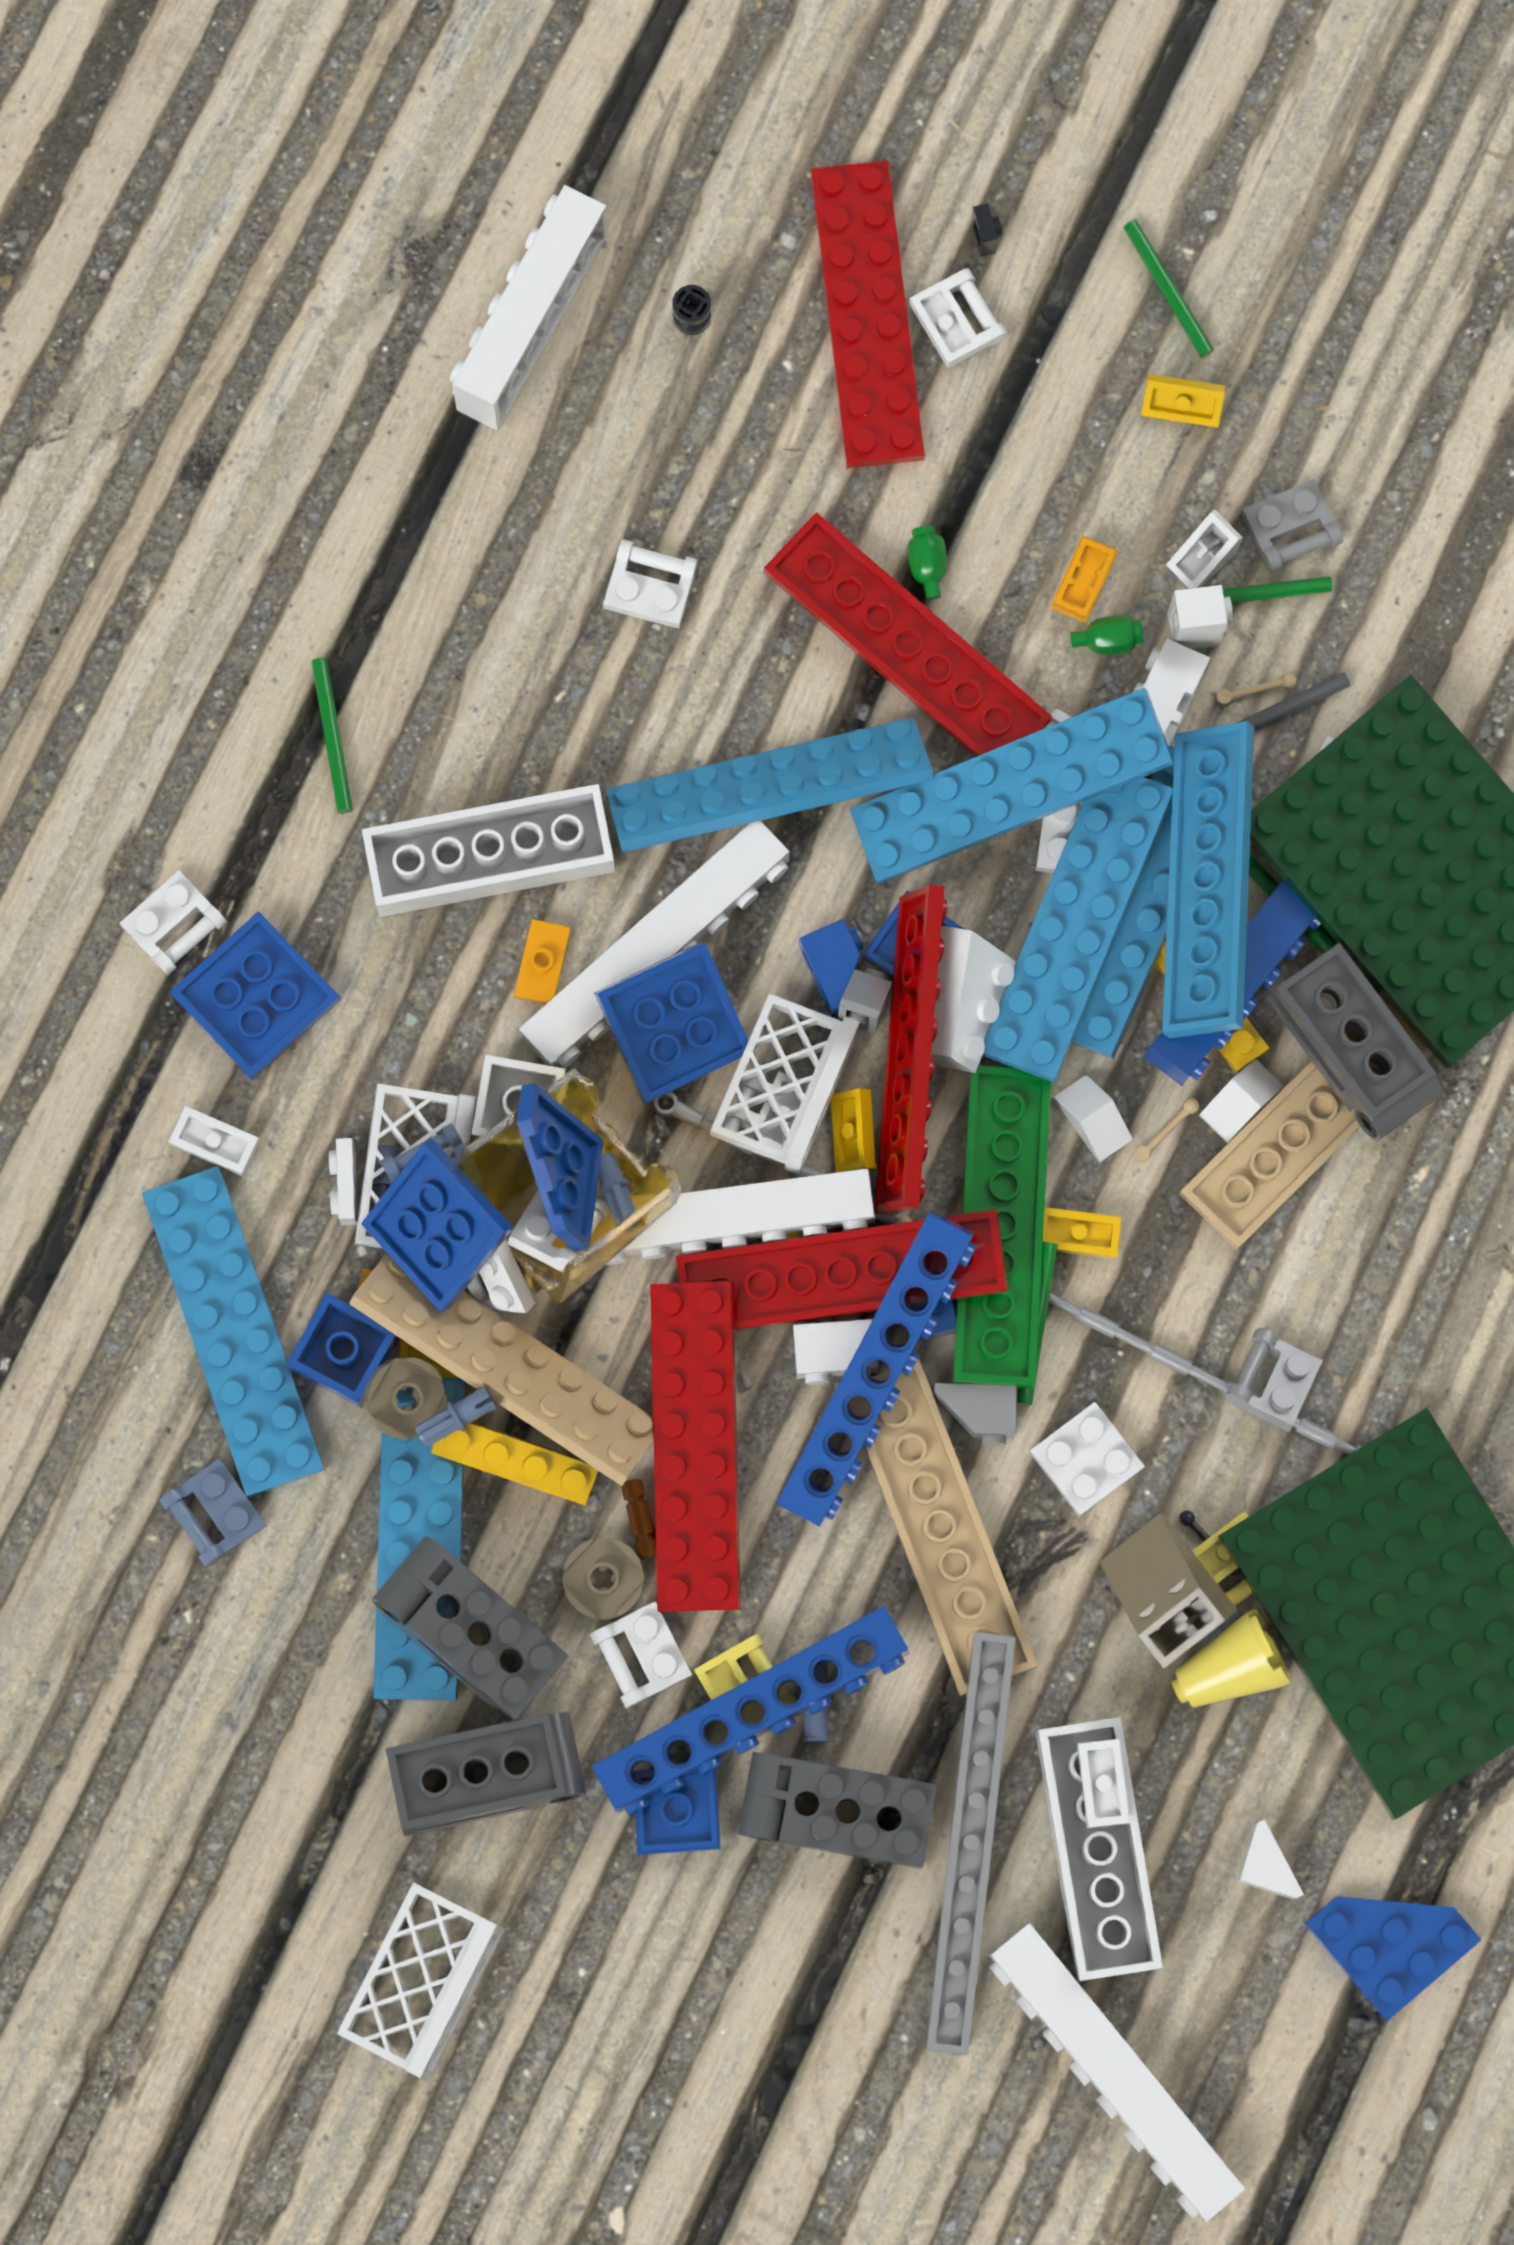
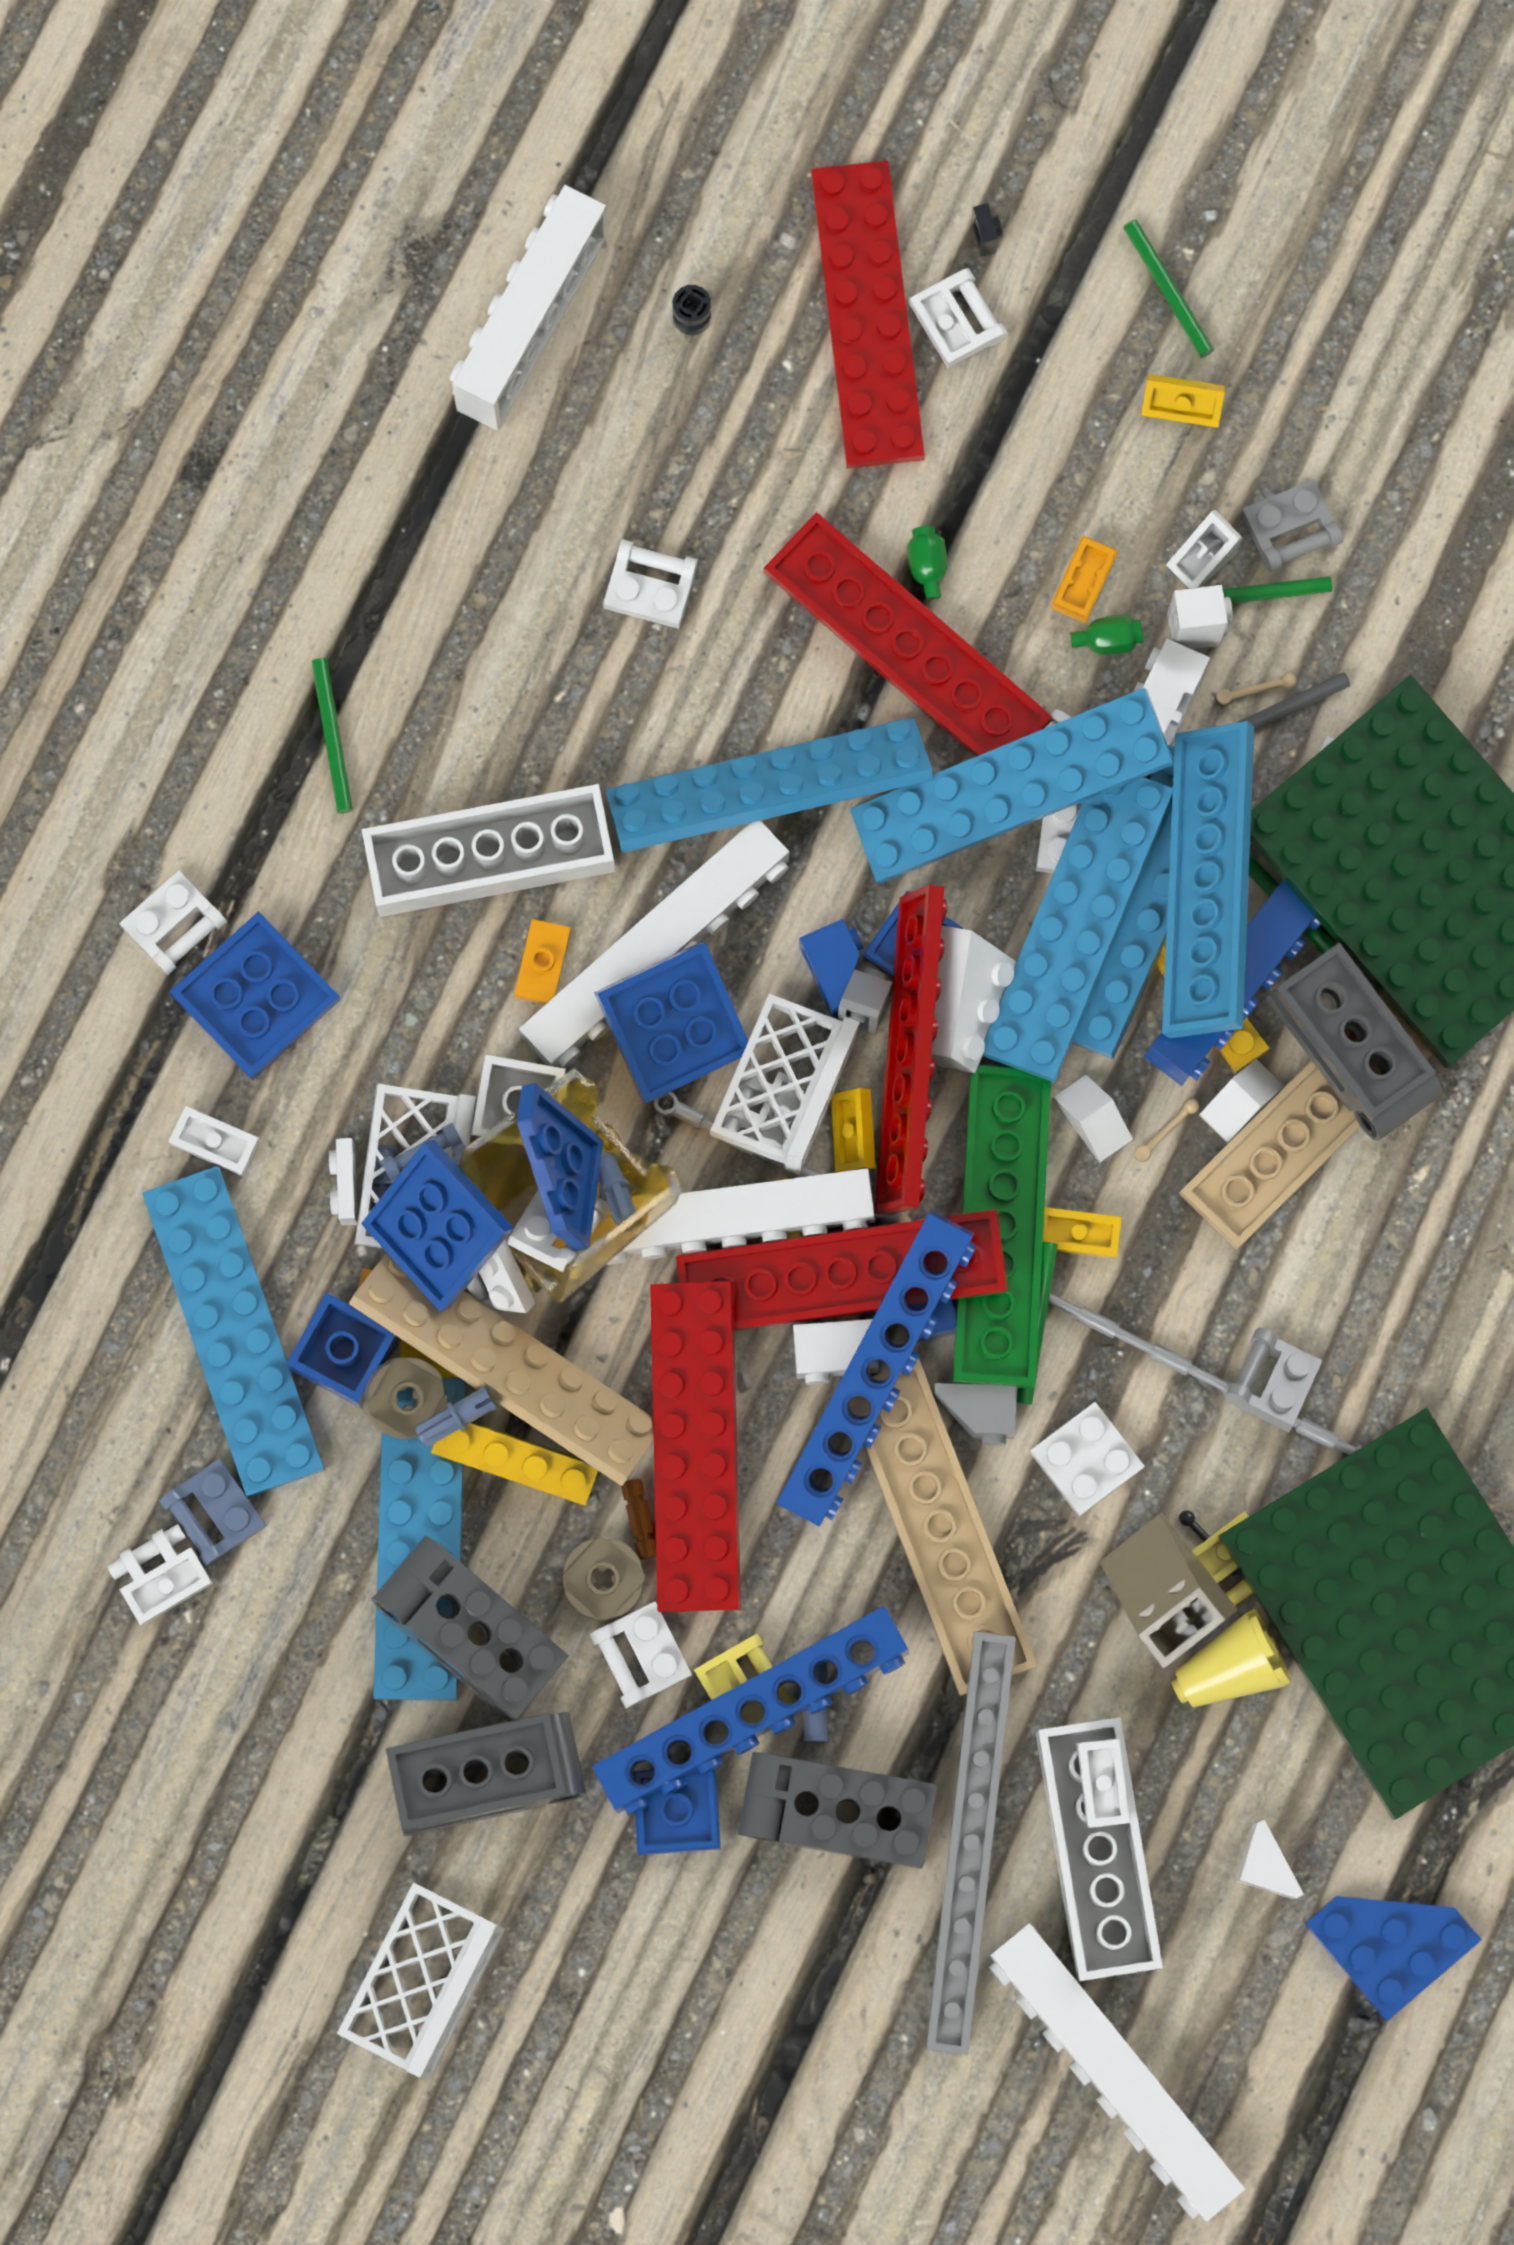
none -> white plate [107,1524,213,1626]

